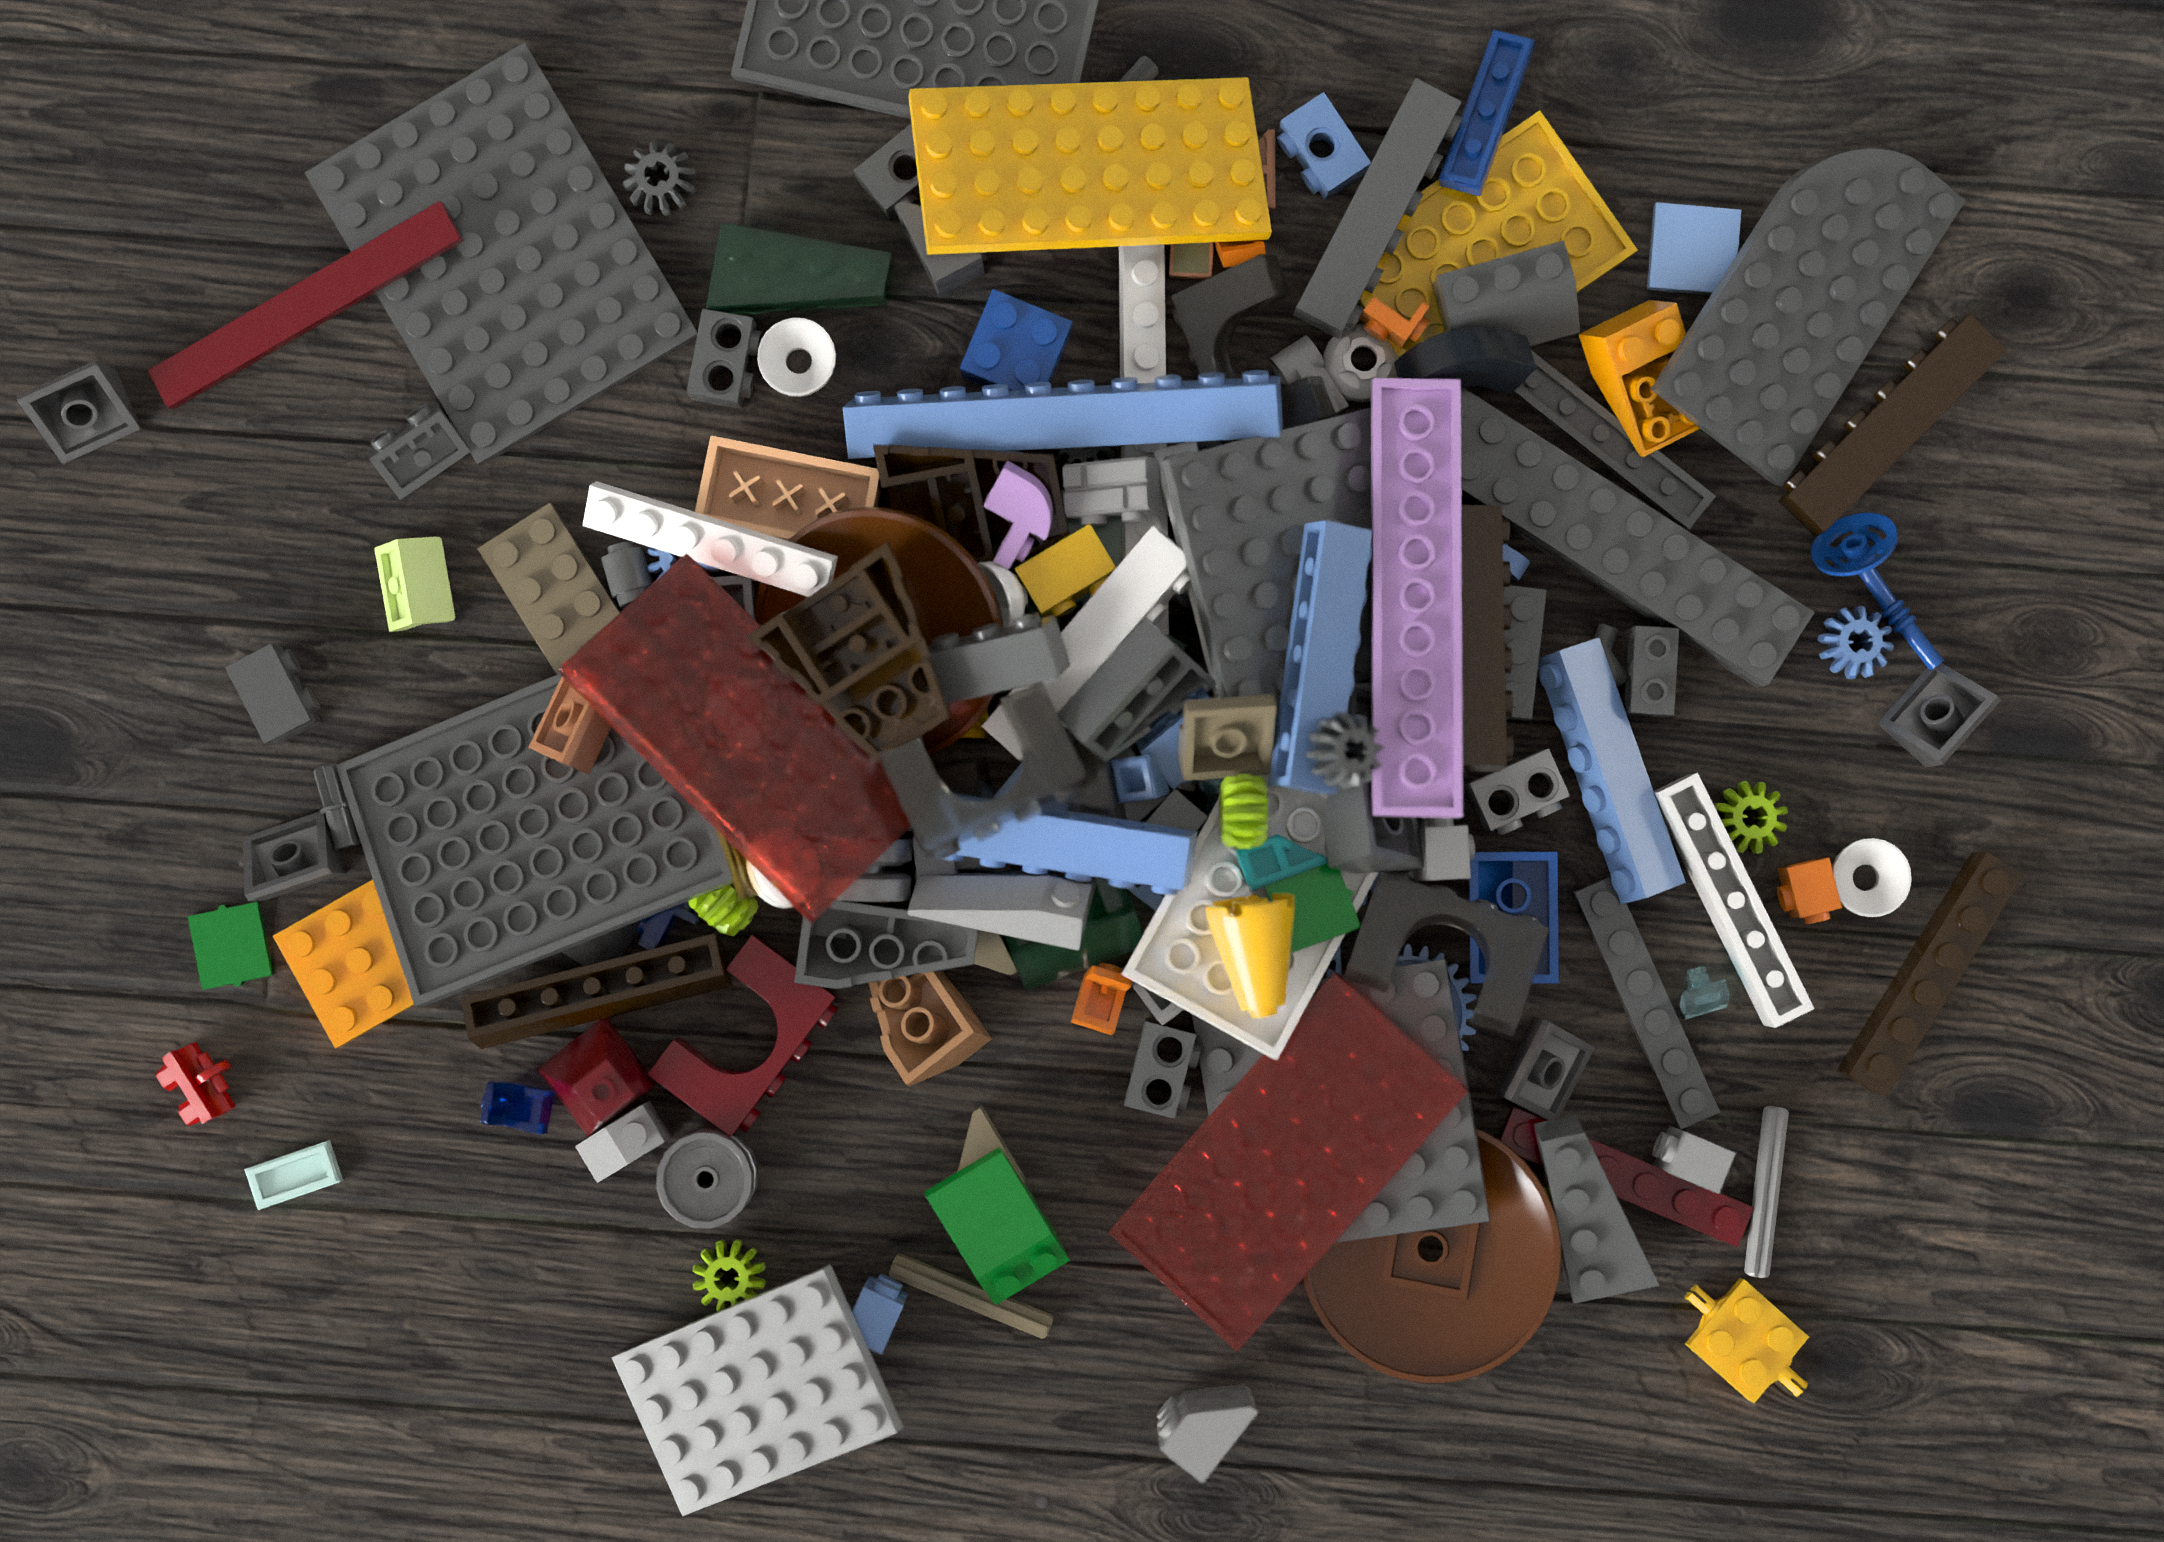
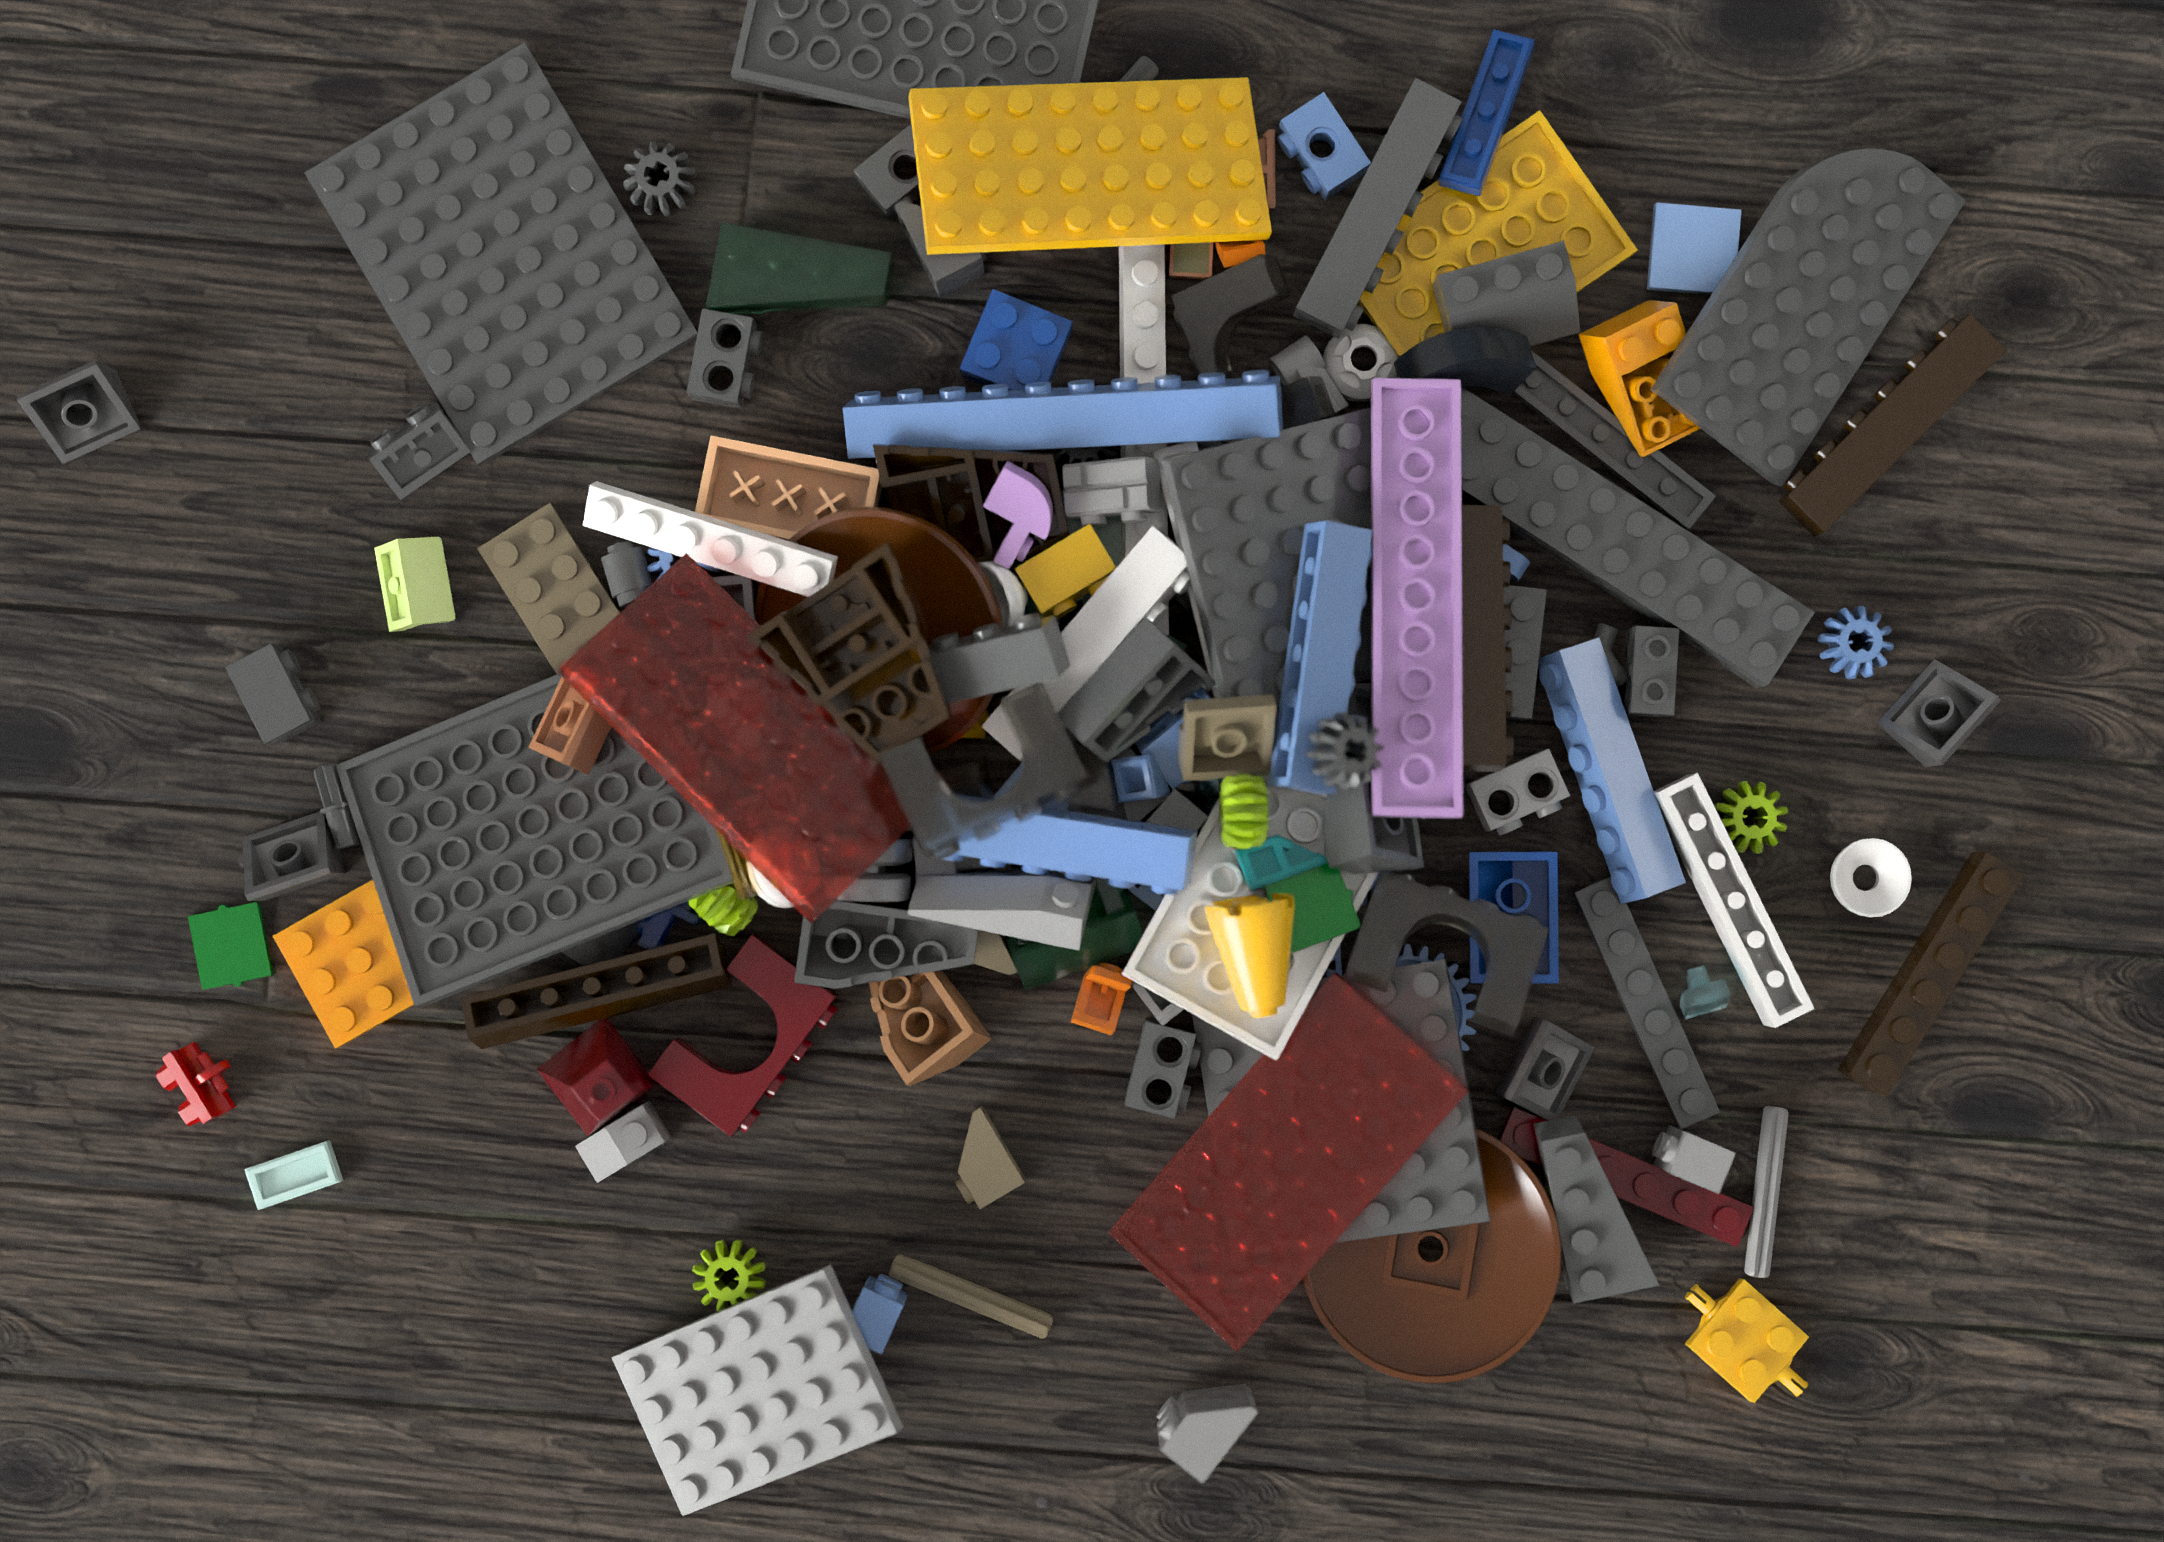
dark red tile [147,201,464,409] -> none
clear blue bracket [480,1081,555,1134] -> none
flat silver wheel [656,1128,758,1229] -> none
white piece [757,318,836,397] -> none
green slope [924,1147,1070,1305] -> none
orange bracket [1359,297,1430,348] -> none
light grey brick [1404,818,1475,881] -> none
orange brick [1777,857,1842,925] -> none
blue dish [1811,513,1944,671] -> none

